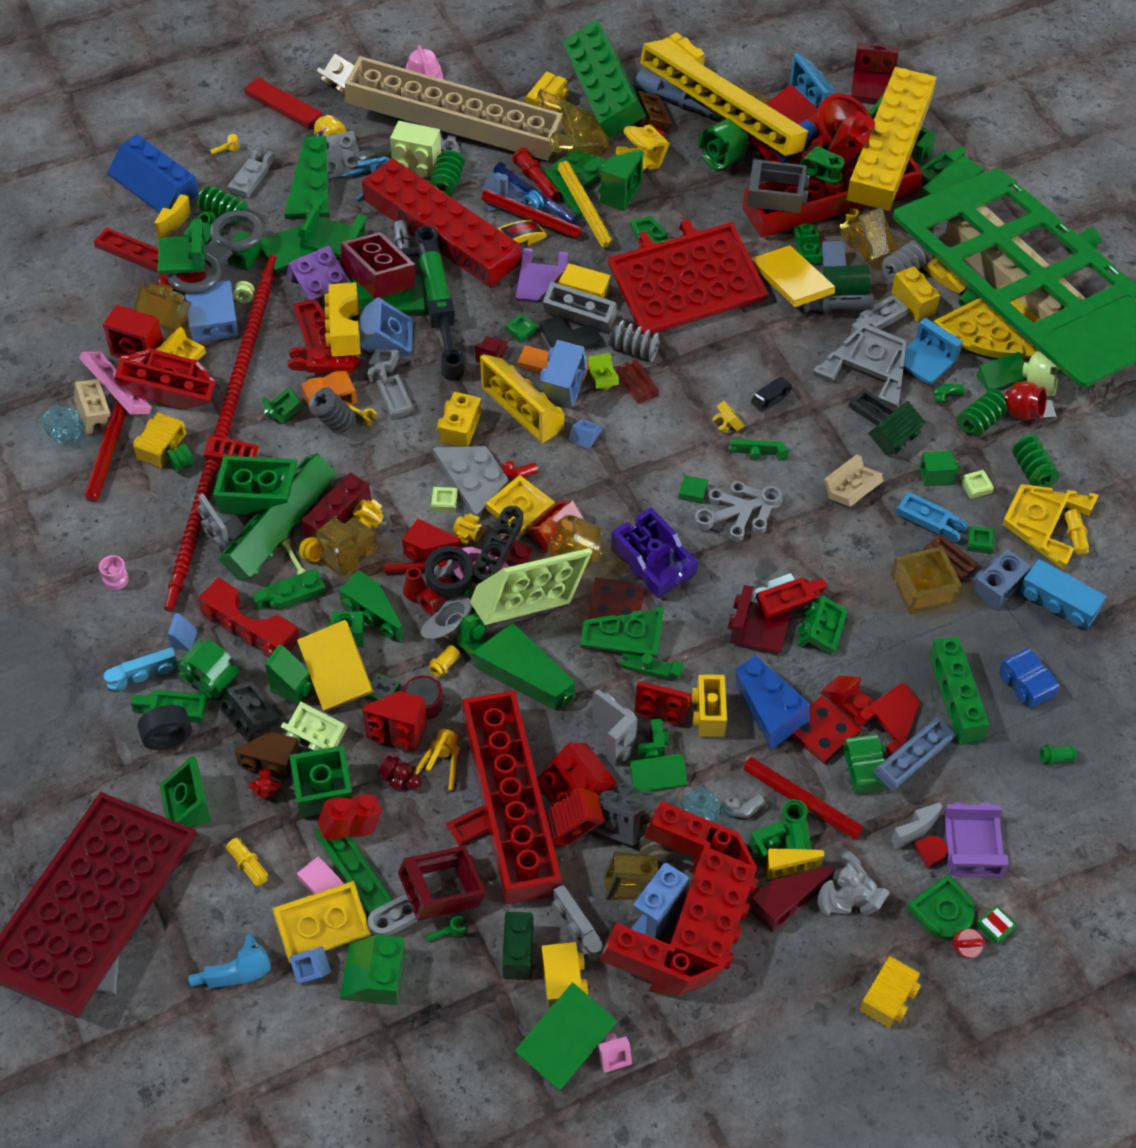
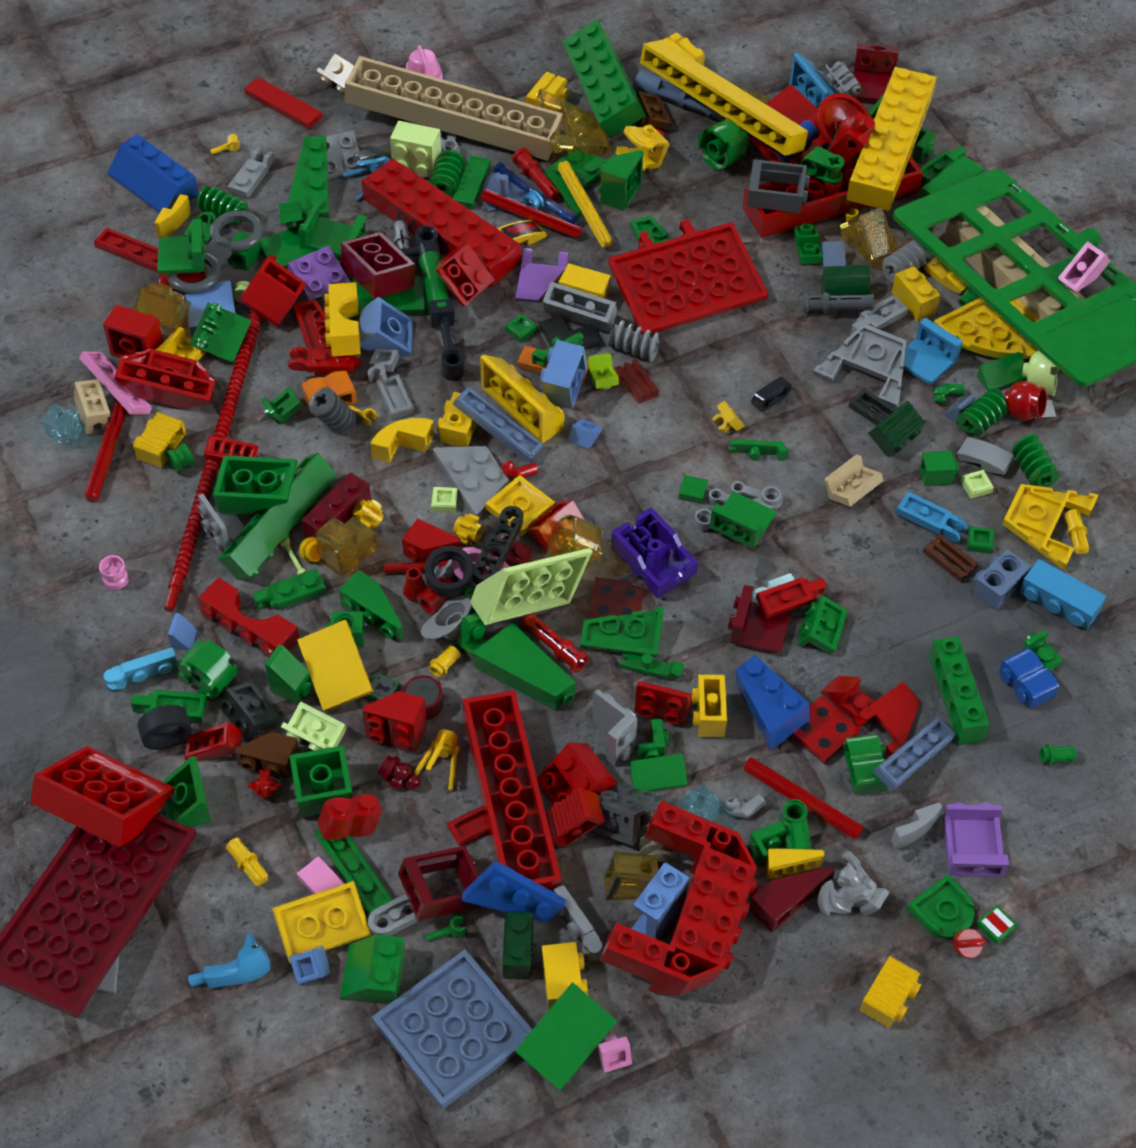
yellow head [314,115,346,136] -> none
dark red bracket [475,336,508,363] -> none
yellow tile [751,245,835,307] -> none
clear yellow brick [891,546,962,615] -> none
red tile [913,836,948,869] -> none
none -> red slope [30,746,175,848]
none -> red slope [185,722,242,760]
none -> green hinge [189,302,251,363]
none -> red slope [239,257,307,327]
none -> green bracket [279,201,305,229]
none -> yellow brick [370,418,434,463]
none -> sand blue plate [372,949,532,1110]
none -> red slope [436,243,494,307]
none -> green tile [453,155,491,209]
none -> sand blue tile [453,386,544,463]
none -> blue wing [462,861,565,923]
none -> red pin [521,613,589,673]
none -> green piece [532,333,584,367]
none -> green bracket [709,492,776,549]
none -> light grey hinge [825,61,861,96]
none -> sand blue slope [943,394,975,424]
none -> light grey slope [957,437,1015,475]
none -> green bracket [1022,630,1063,671]
none -> bright pink slope [1058,241,1111,292]

